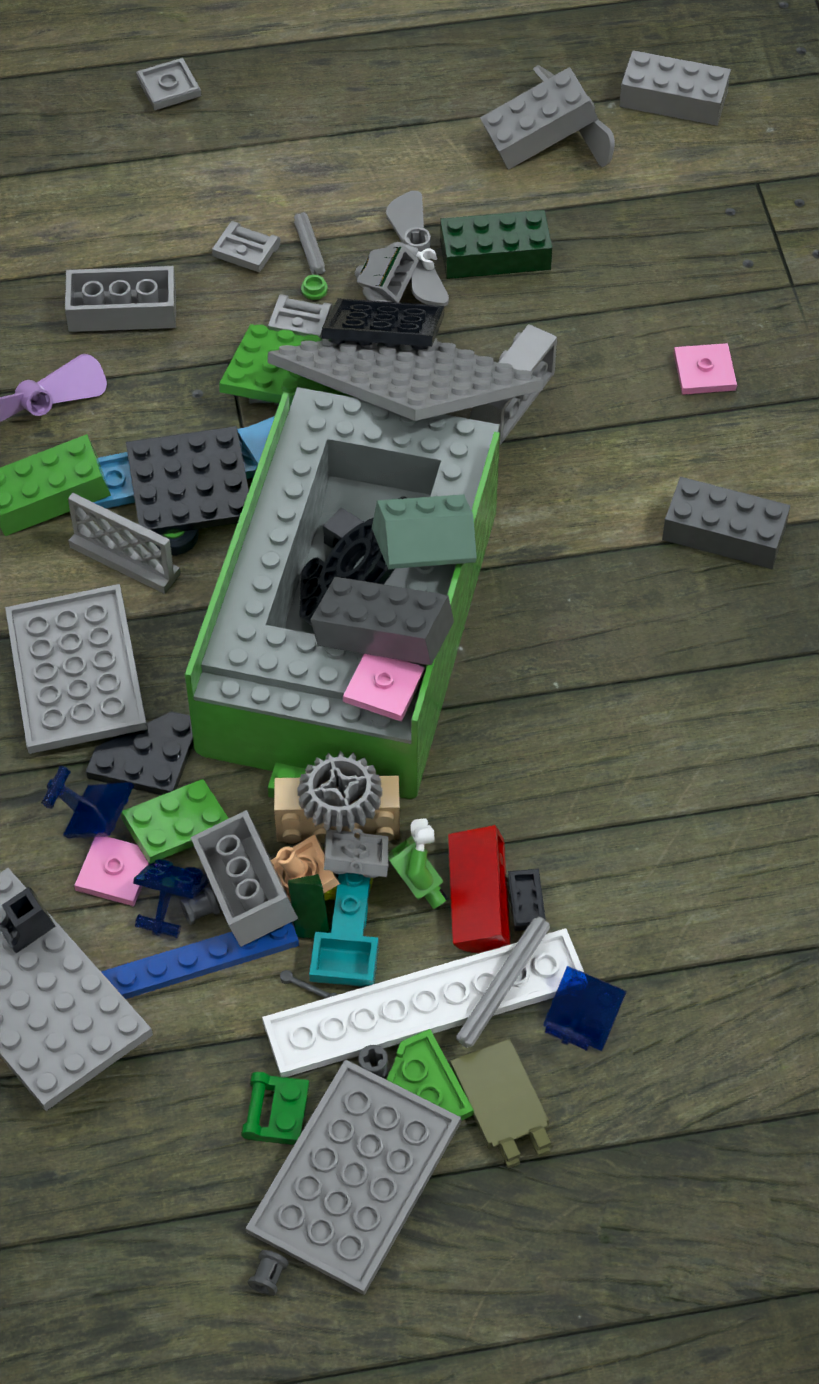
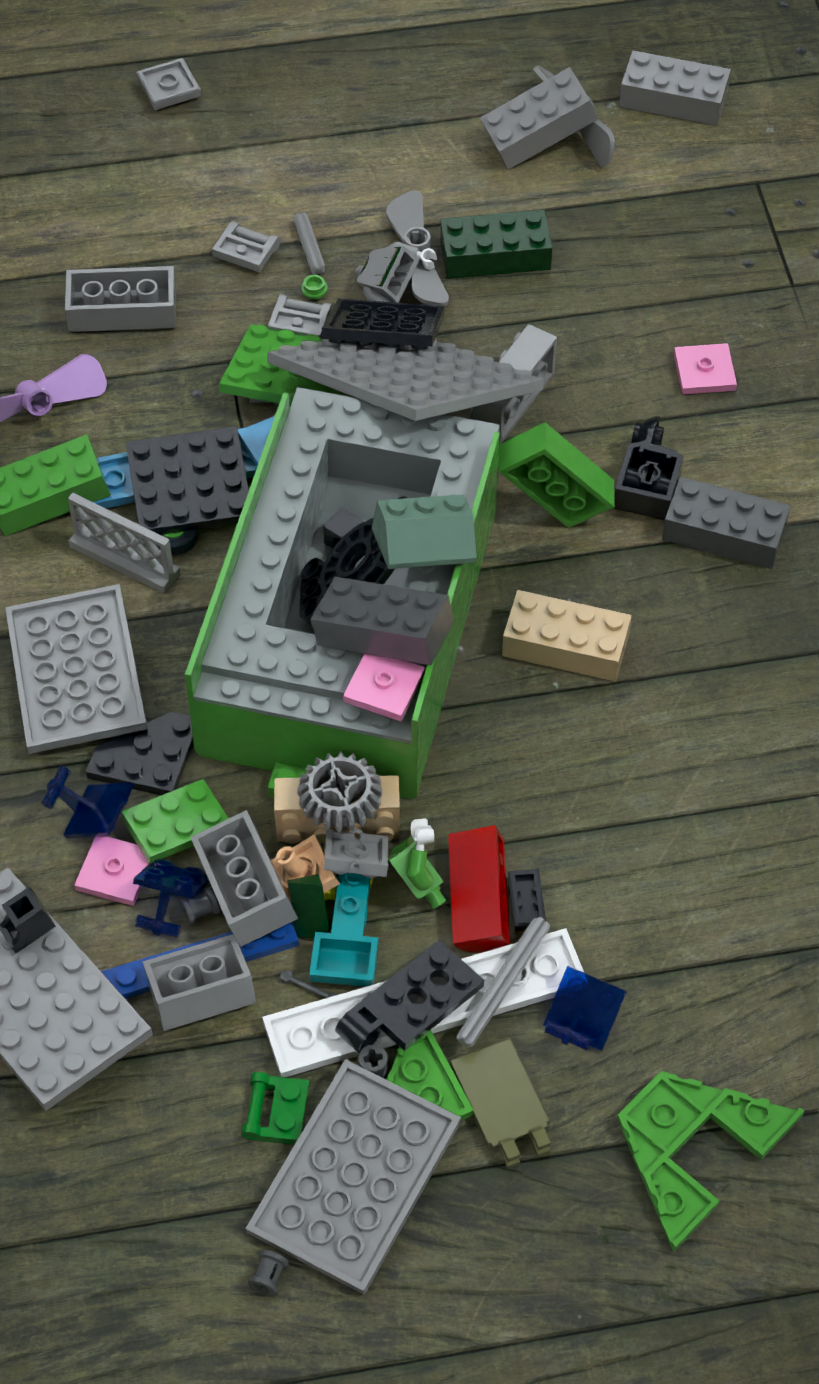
none -> light grey slope [142,934,257,1031]
none -> black hinge [335,940,485,1053]
none -> bright green brick [499,422,615,528]
none -> tan brick [502,590,632,682]
none -> black brick [614,416,683,520]
none -> bright green wing [617,1071,804,1252]

